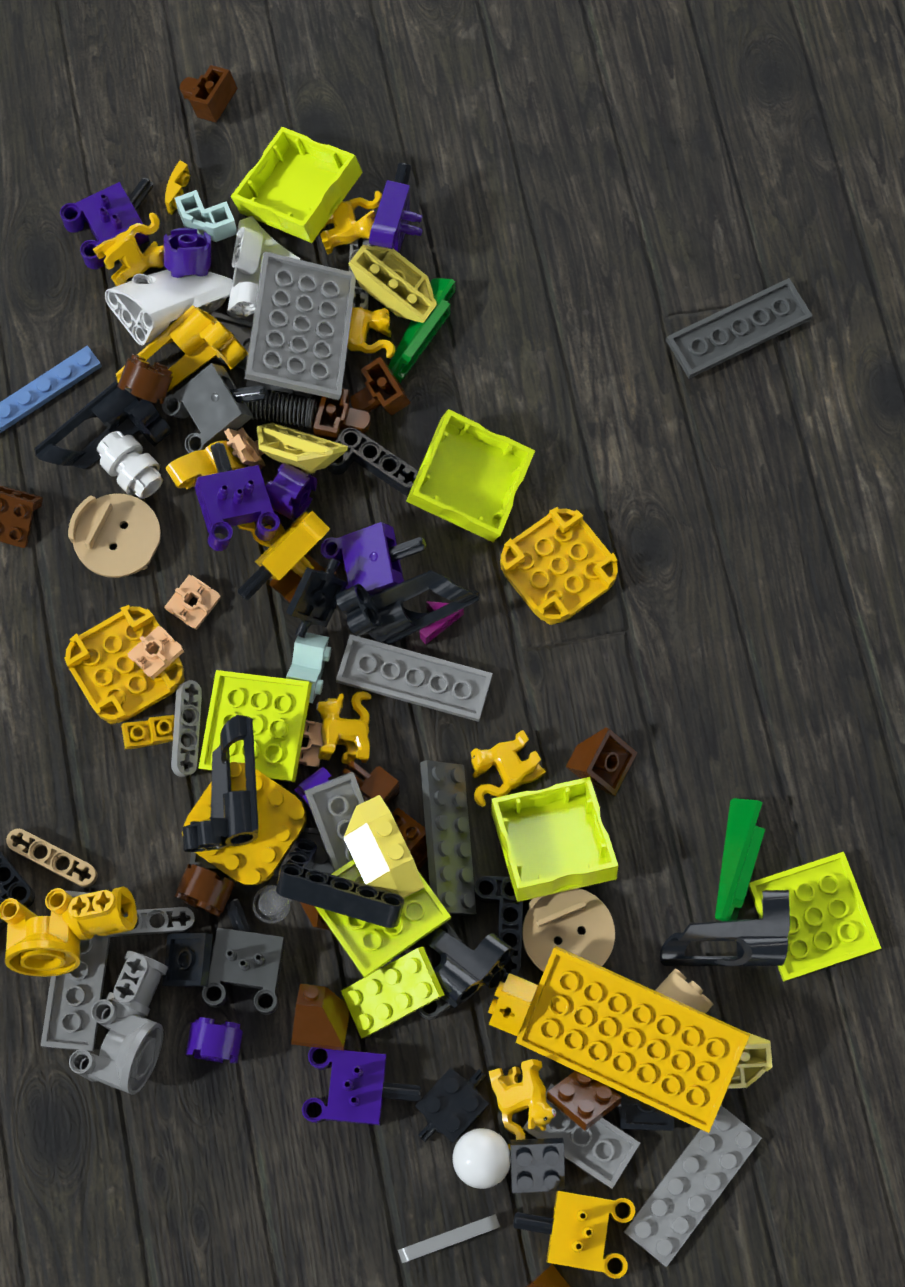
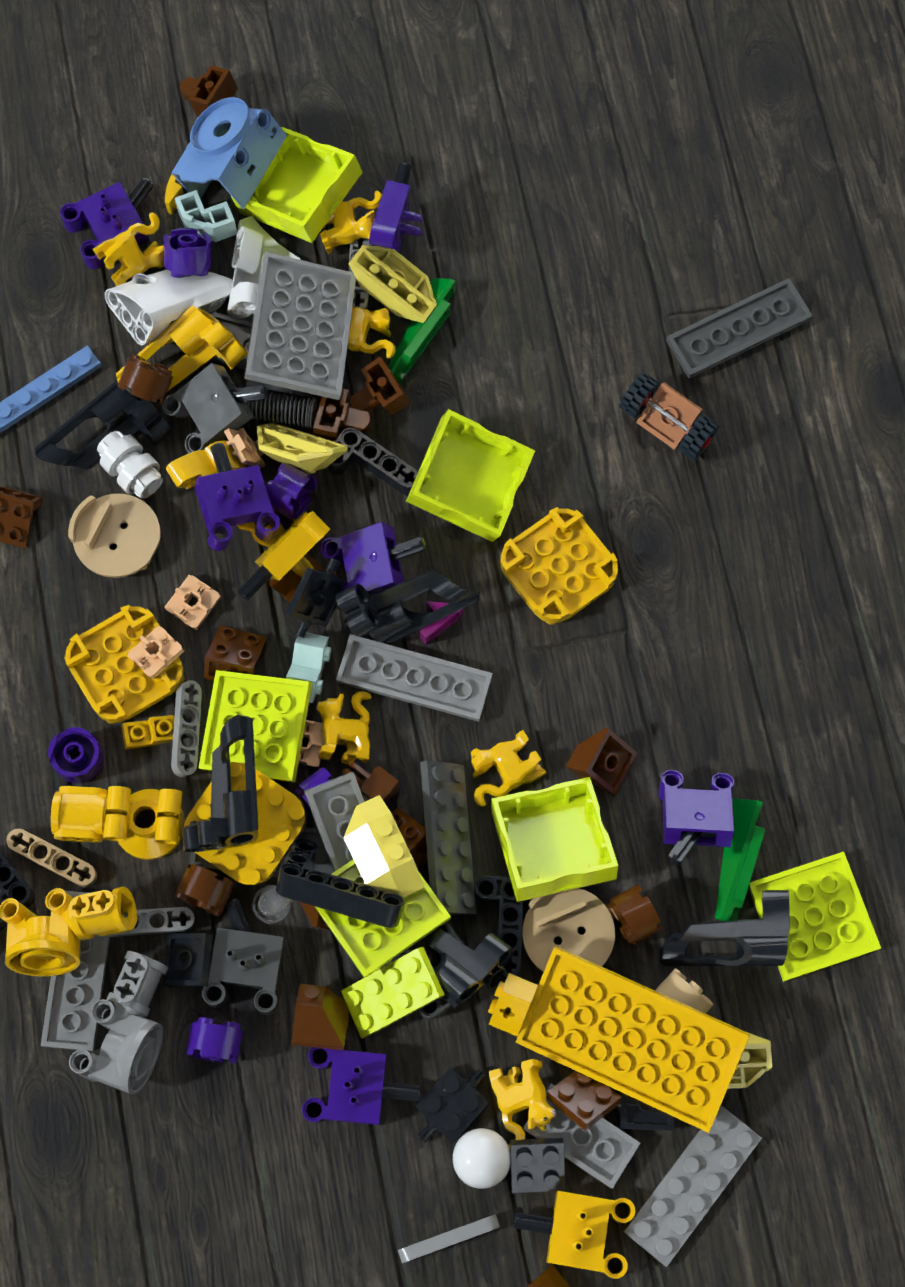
none -> dark purple brick [48,727,104,783]
none -> yellow piece [51,786,185,860]
none -> medium blue piece [172,97,287,209]
none -> reddish brown bracket [204,626,267,681]
none -> reddish brown brick [606,884,663,945]
none -> plate [619,372,720,461]
none -> piece [658,770,734,865]

